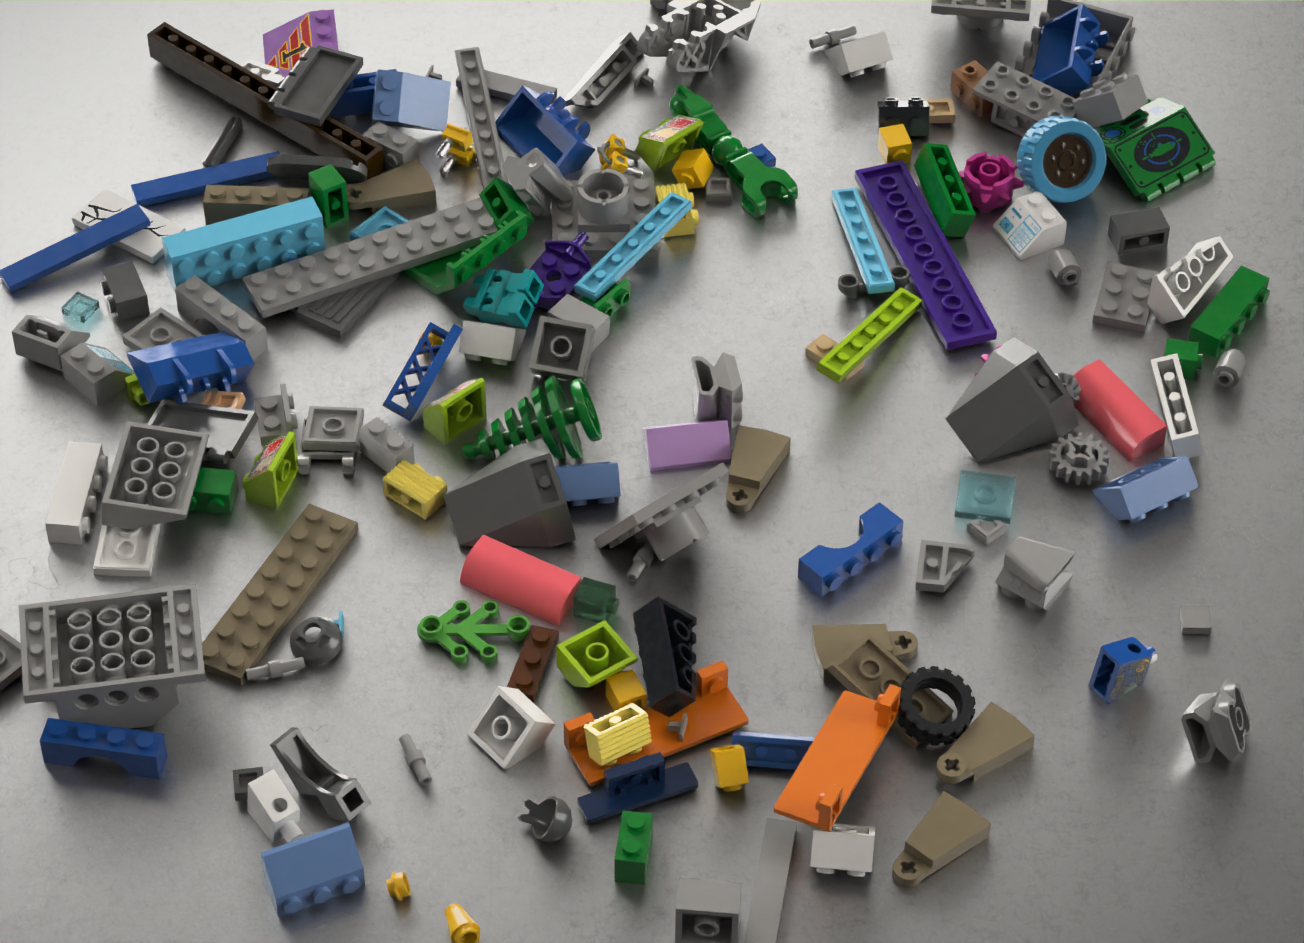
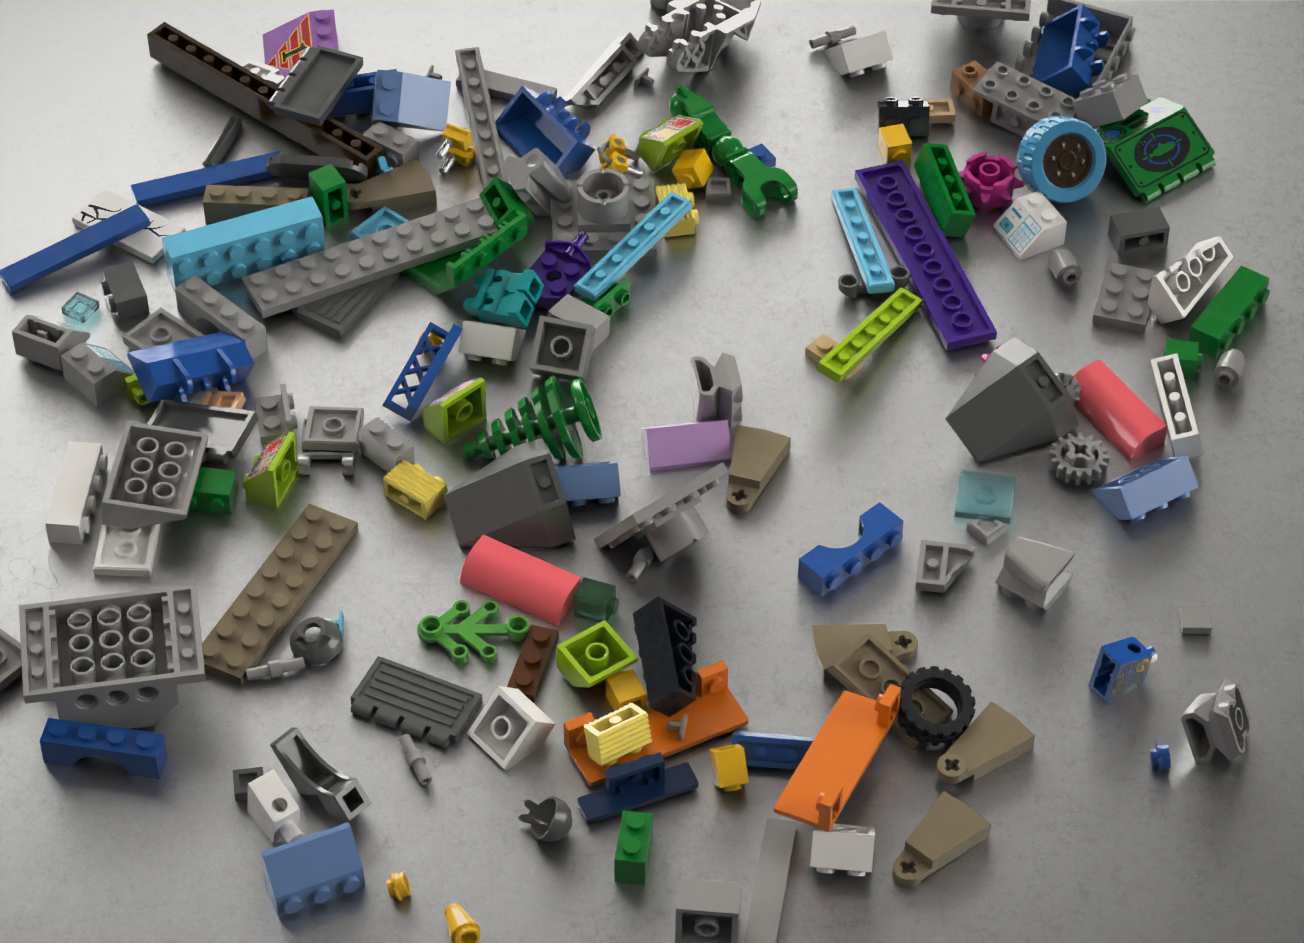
none -> dark grey hinge [350,656,483,748]
none -> medium azure piece [376,156,393,173]
none -> blue plate [1150,743,1171,772]

